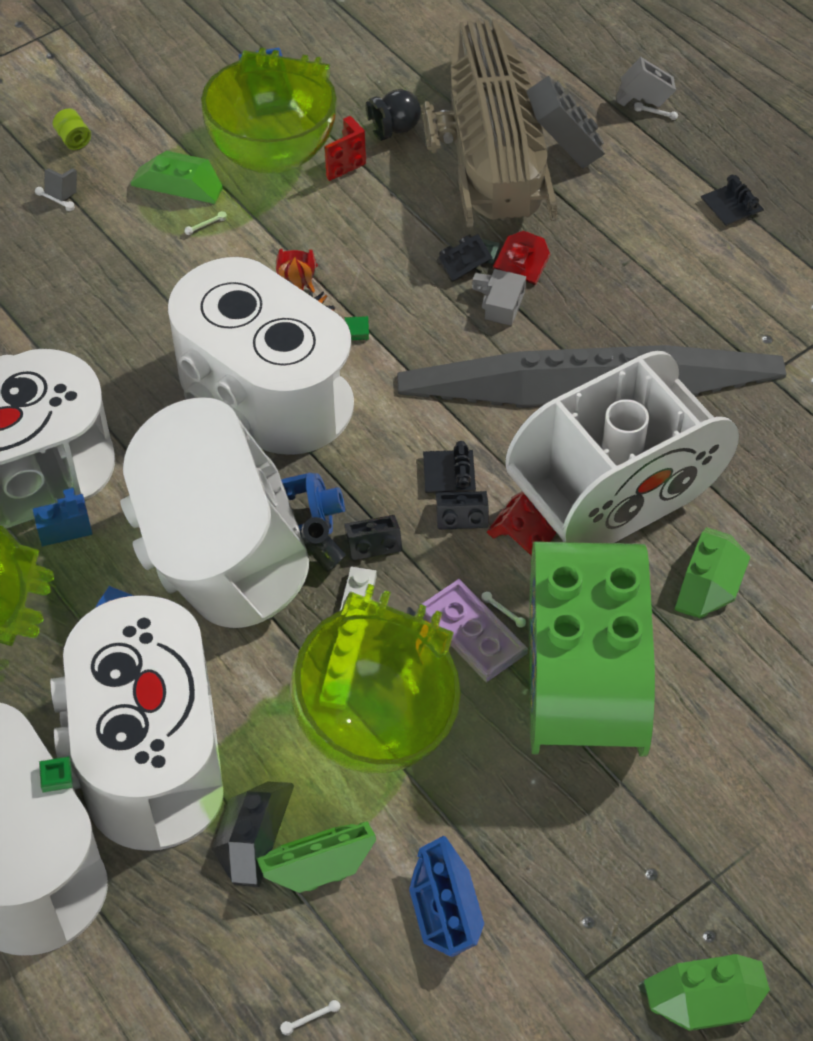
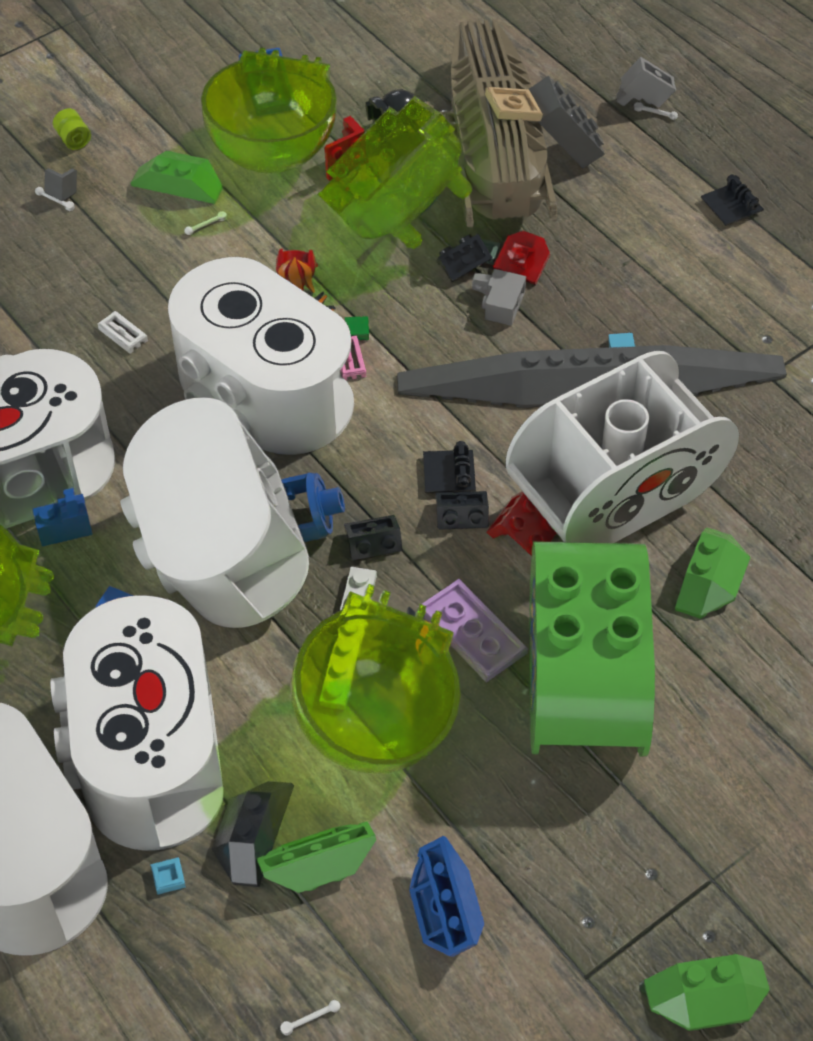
green tile [39,756,73,792] -> none
black cylinder [301,517,346,572] -> none
white hinge [482,592,526,628] -> none
none -> white tile [98,311,148,354]
none -> medium azure tile [151,857,186,895]
none -> clear neon green windscreen [317,96,472,249]
none -> bright pink tile [340,336,366,380]
none -> tan tile [485,87,543,121]
none -> medium azure tile [608,333,635,348]

